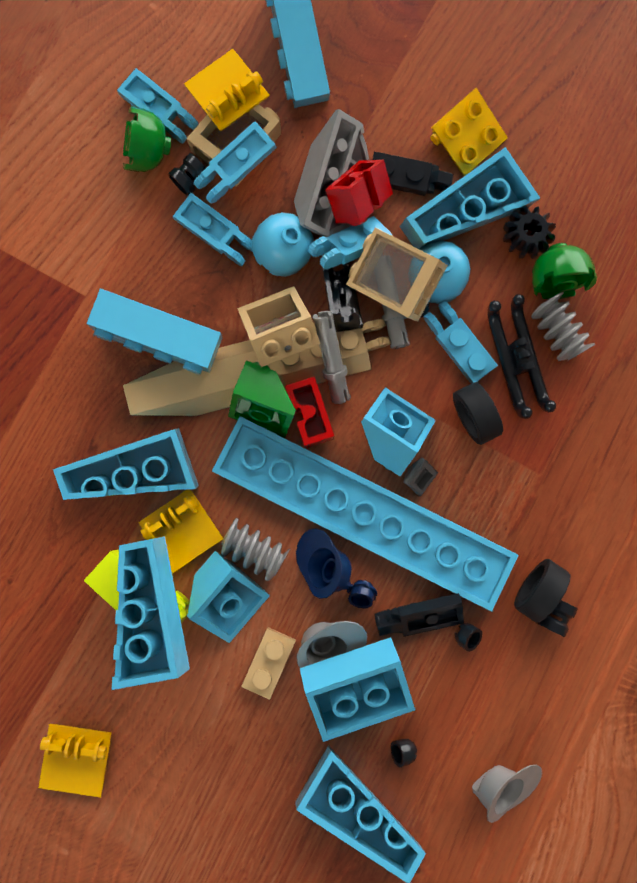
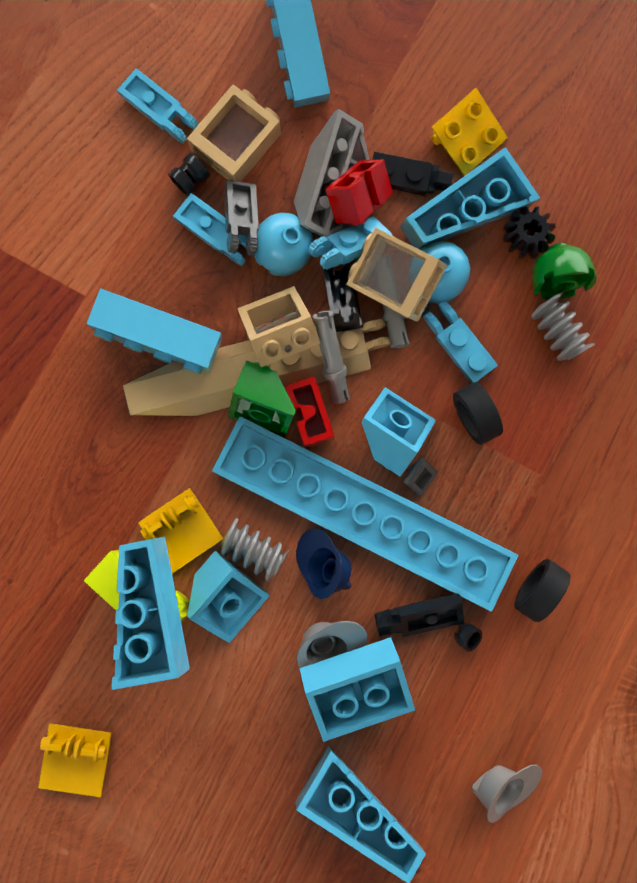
medium azure wedge [53,428,199,500] -> none
green cylinder [123,106,171,172] -> none
yellow hinge [184,48,270,132] -> none
medium azure hinge [193,121,277,204] -> none
tan plate [241,627,296,700] -> none
dark blue plate [347,580,378,609] -> none
black hinge [391,739,417,767] -> none
black piece [487,294,556,419] -> none
black wheel [536,600,578,637] -> none
none -> dark grey hinge [224,179,259,256]

